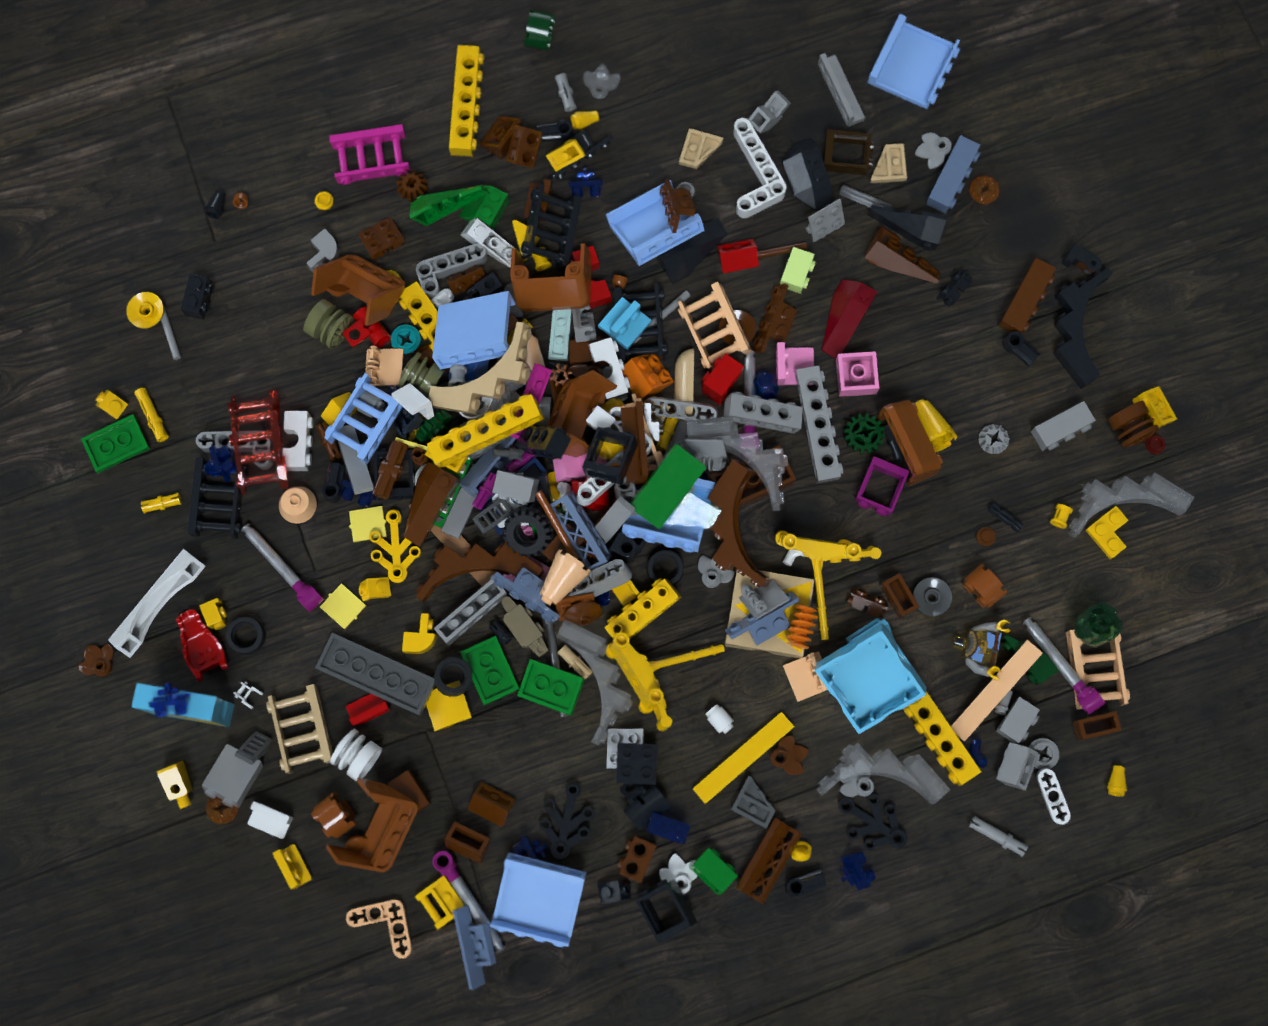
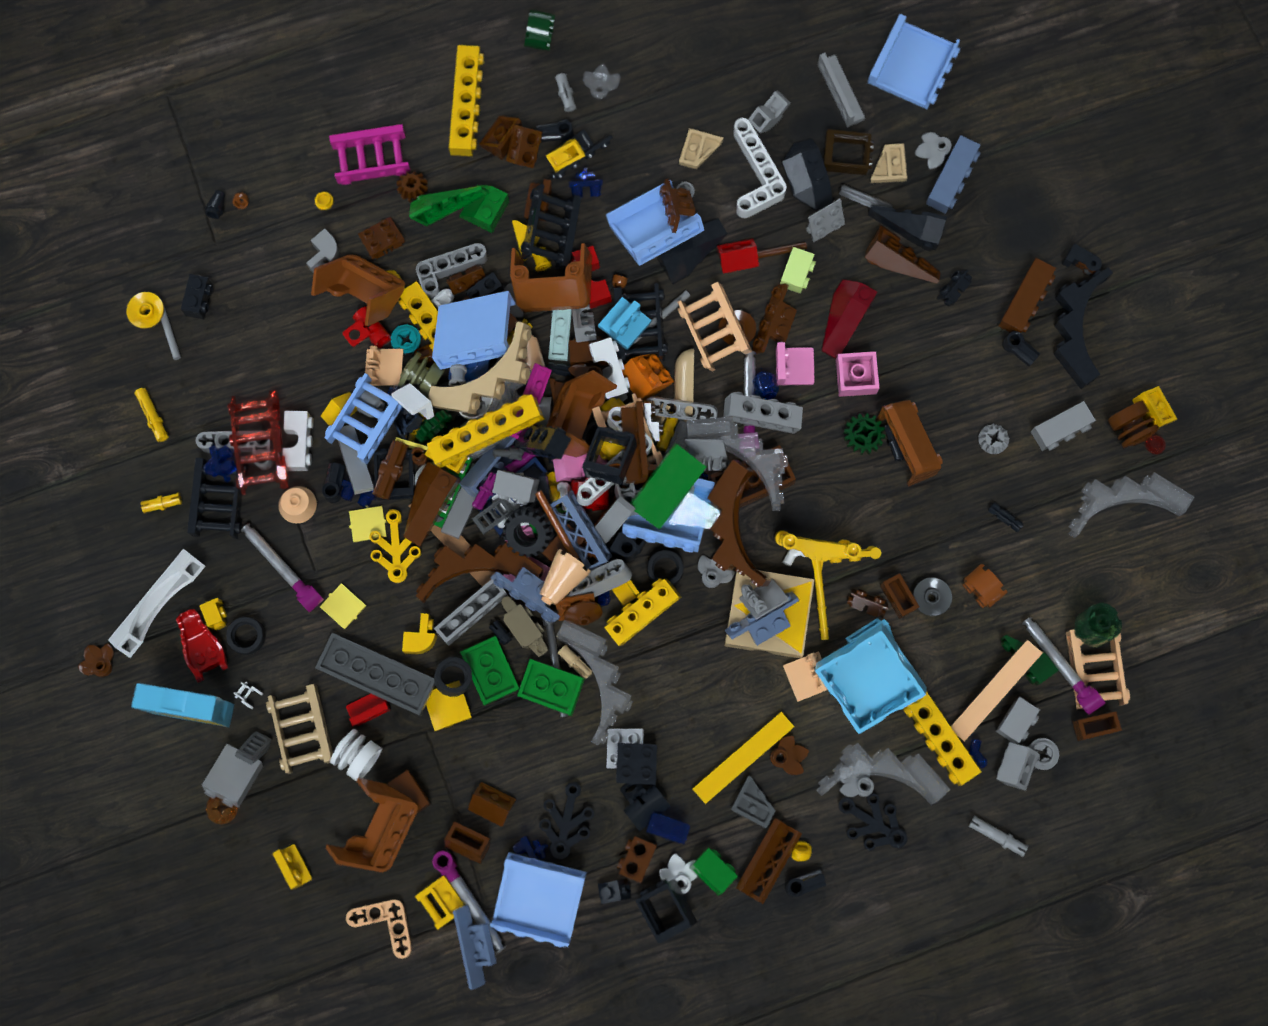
green plate [81,414,150,473] -> none
yellow bracket [96,390,128,419] -> none
clear blue hips [149,683,191,717] -> none
yellow torso [157,761,193,809] -> none
white panel [248,801,293,839] -> none
olive wheel [303,299,353,349] -> none
dark orange brick [311,792,358,839] -> none
reddish brown pin [315,422,342,461] -> none
yellow bracket [359,577,391,601] -> none
white slope [460,218,520,268] -> none
dark orange gear [550,363,573,386] -> none
yellow cone [571,110,599,130] -> none
white panel [586,405,615,430] -> none
yellow piece [605,632,725,731] -> none
red brick [701,353,744,406] -> none
white brick [705,704,734,734] -> none
orange piece [786,605,819,649] -> none
light grey brick [795,366,843,484] -> none
clear blue hips [841,852,876,891] -> none
magenta window [854,456,909,517] -> none
yellow cone [915,399,957,453] -> none
torso [953,620,1010,681] -> none
clear orange gear [970,175,1000,204] -> none
reddish brown plate [976,527,996,547] -> none
light grey pin [995,691,1012,715] -> none
white beam [1036,768,1070,824] -> none
yellow bush [1050,504,1073,529] -> none
yellow plate [1085,506,1129,560] -> none
yellow cone [1107,766,1127,796] -> none

